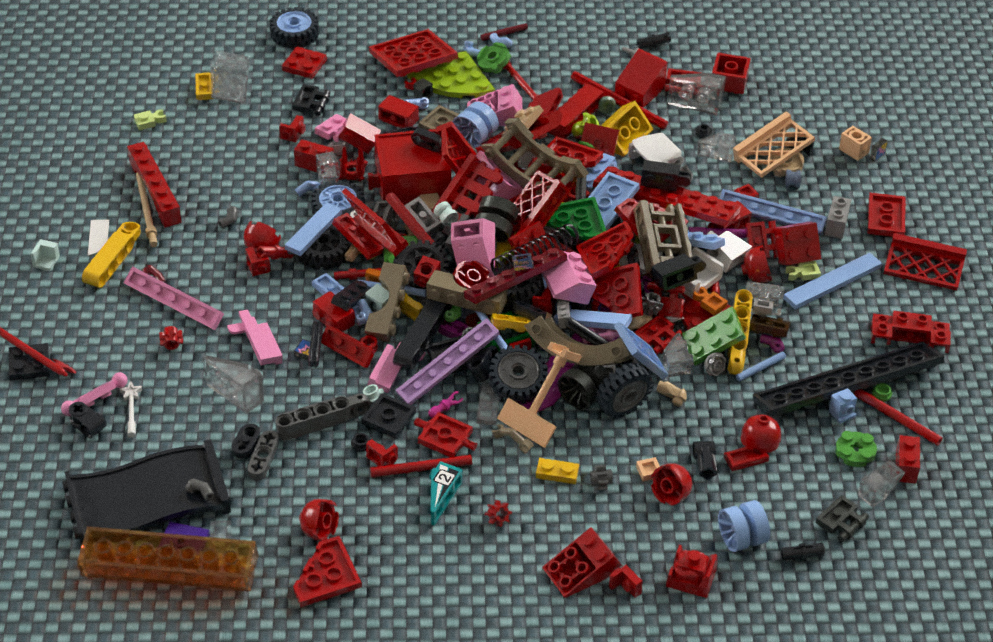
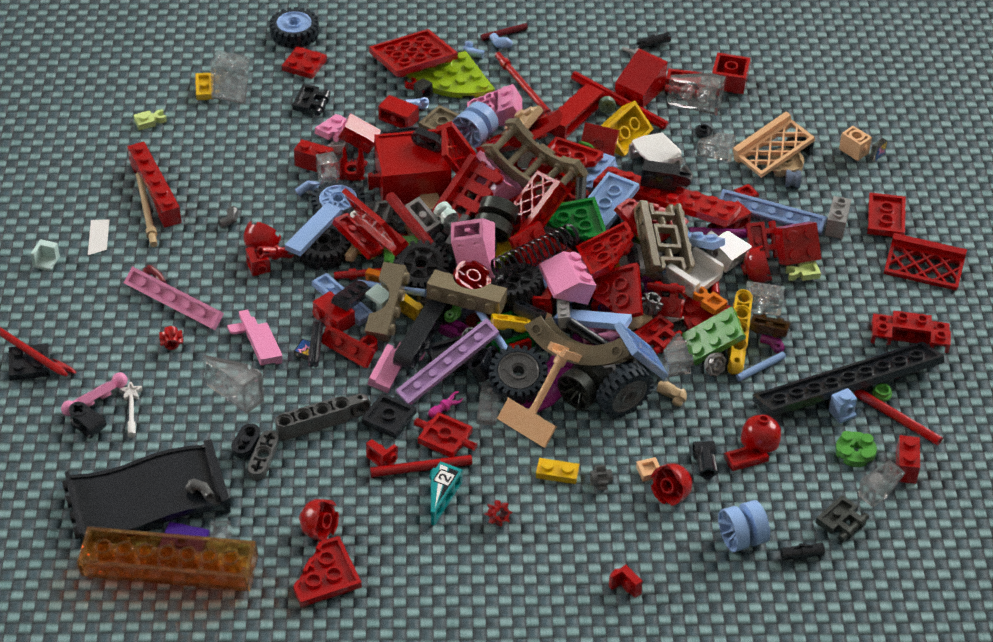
yellow piece [82,222,141,288] -> none
red bracket [279,115,306,143] -> none
black plate [351,433,371,452] -> none
light blue arm [356,299,372,324] -> none
light aqua plate [363,384,384,403] -> none
red brick [413,255,441,288] -> none
dark red plate [463,248,567,304] -> none
bright green plate [477,42,511,74] -> none
dark tan arm [491,424,534,454] -> none
clear smoke tile [512,253,534,271] -> none
red slope [528,87,563,115] -> none
red slope [542,527,623,598] -> none
lime animal [571,112,599,139] -> none
black brick [651,253,706,292] -> none
red brick [666,545,718,598] -> none
light grey plate [752,299,773,316] -> none
light blue tile [783,253,882,310] -> none

